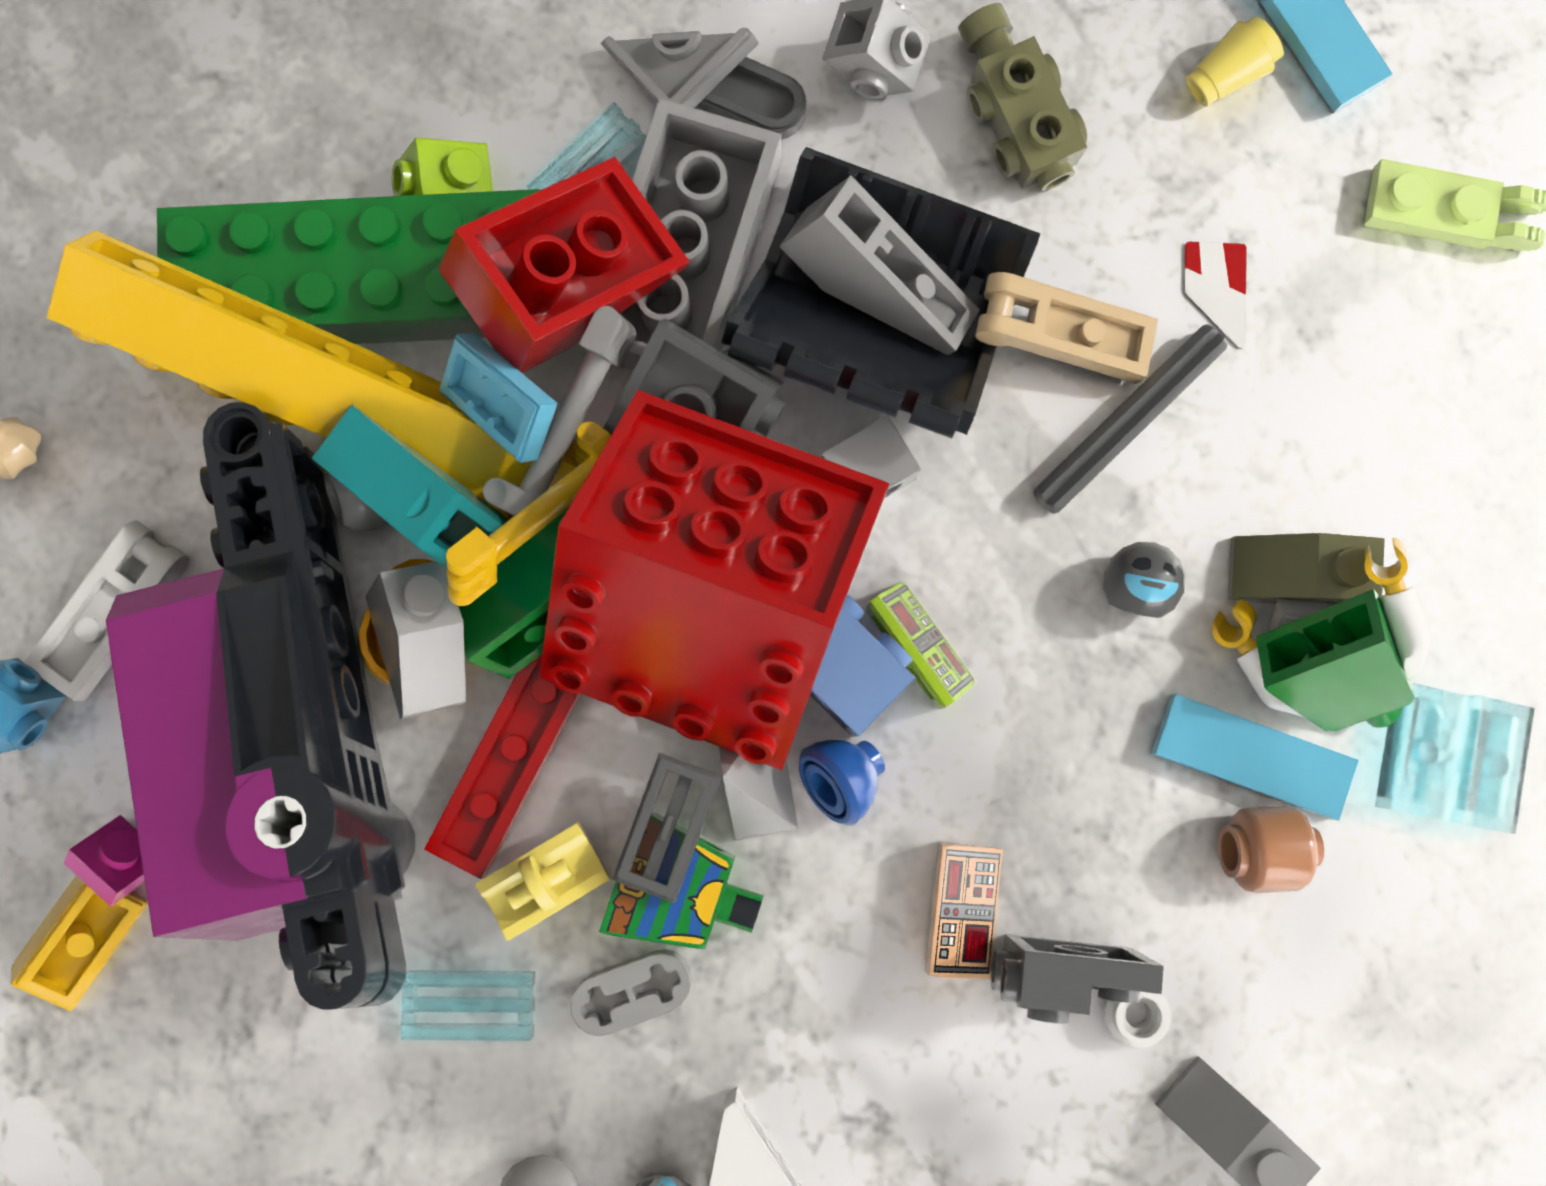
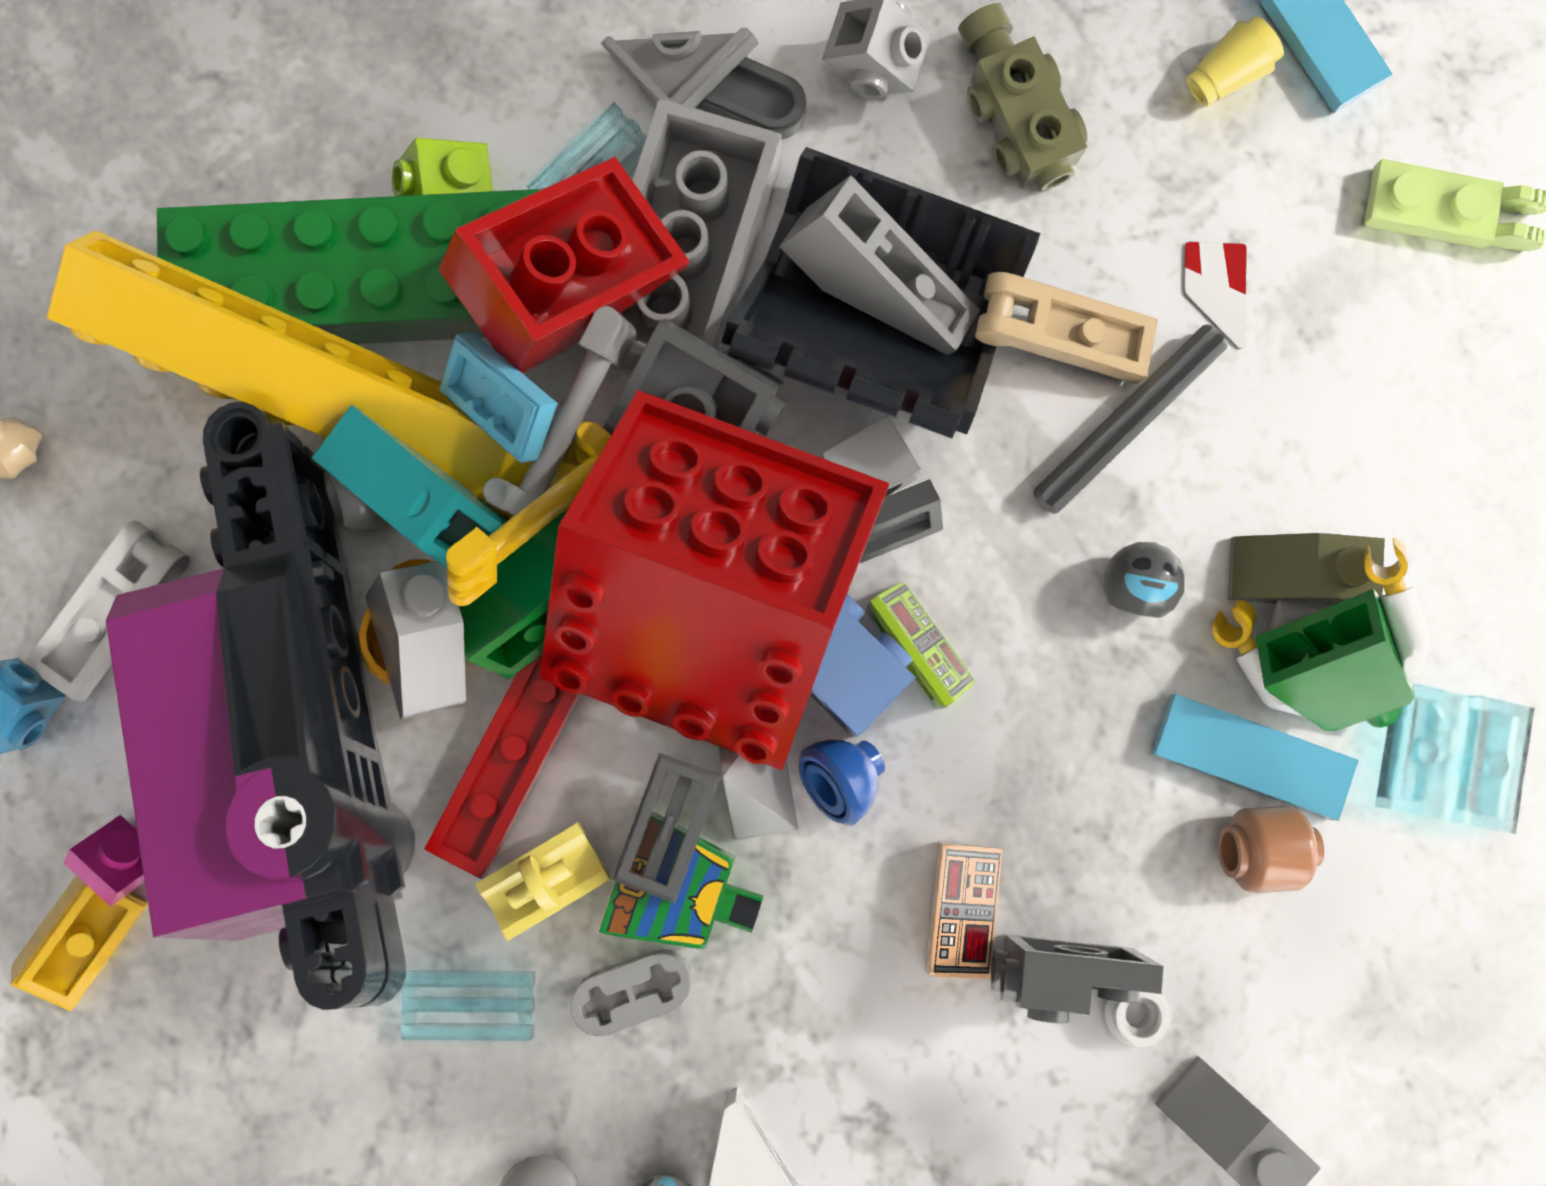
none -> dark grey tile [859,479,943,564]

